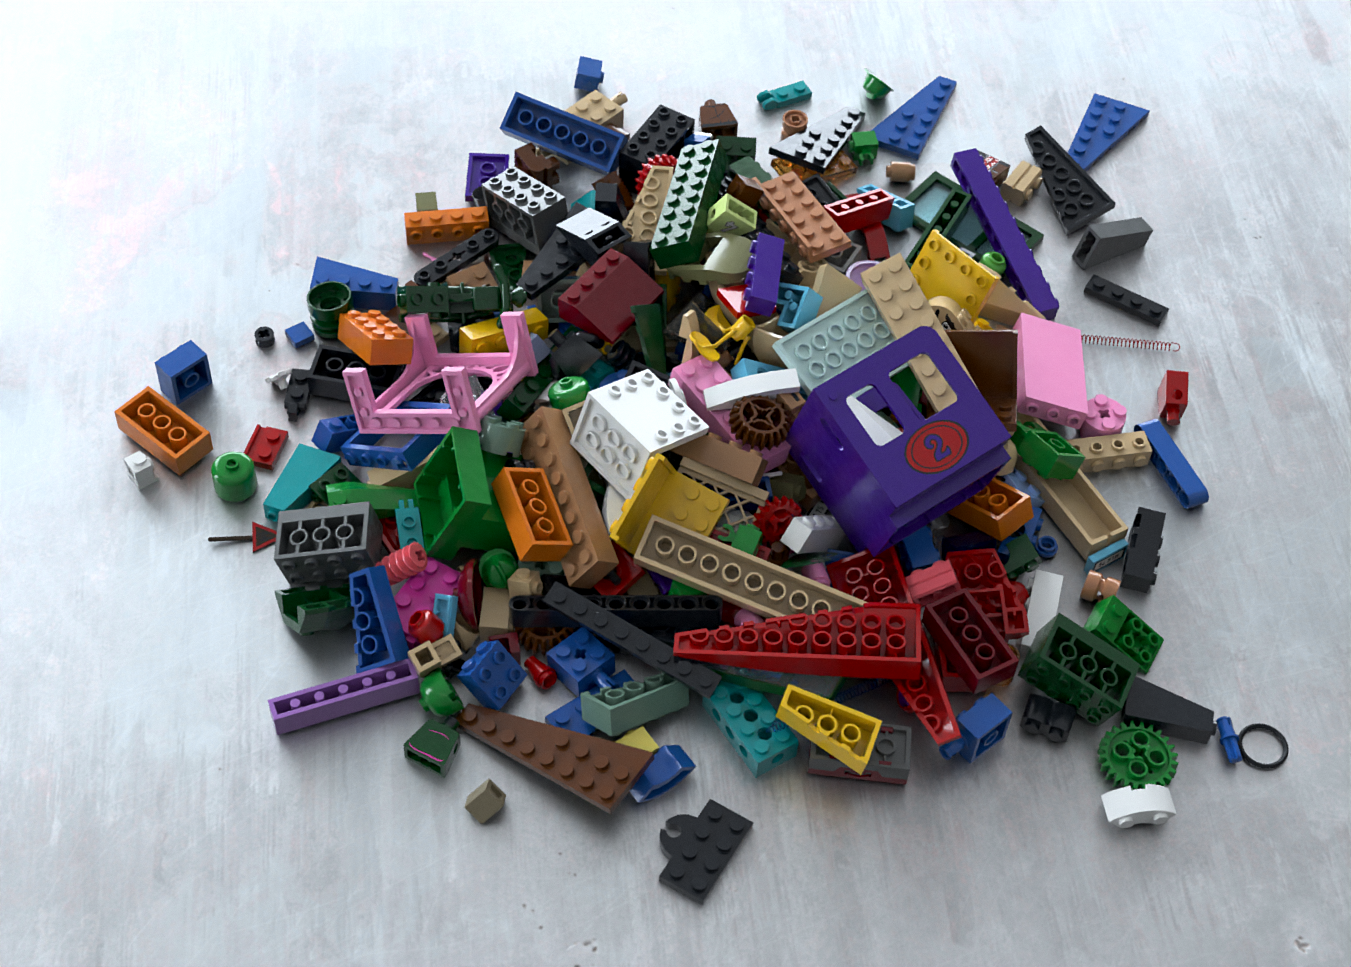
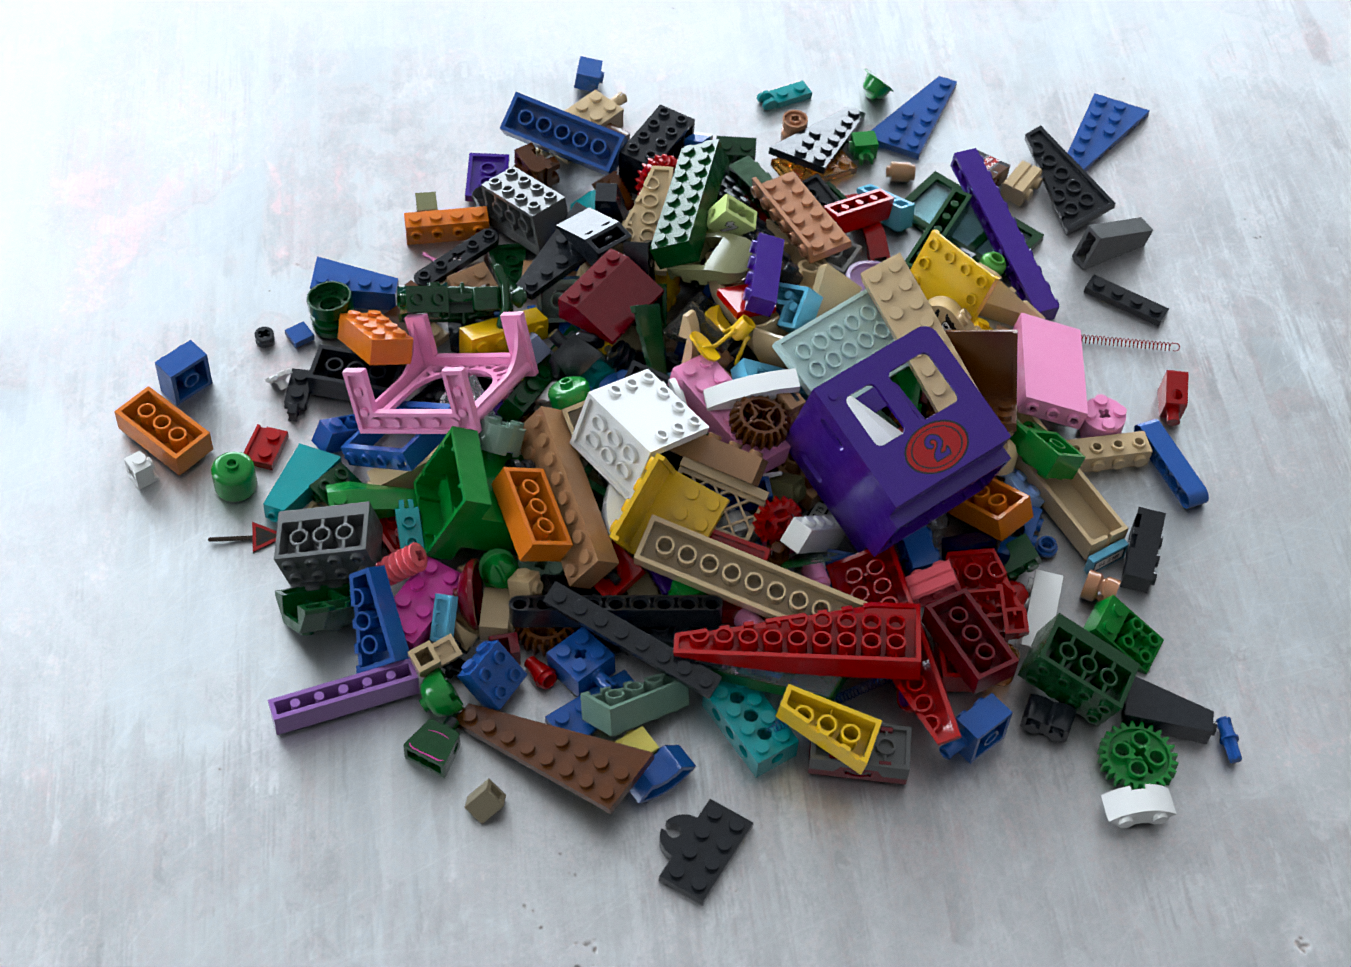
red head [408,609,444,644] -> none
reddish brown torso [699,99,738,141] -> none
green brick [718,524,763,557] -> none
reddish brown brick [726,174,764,208] -> none
black tyre [1237,723,1289,769] -> none

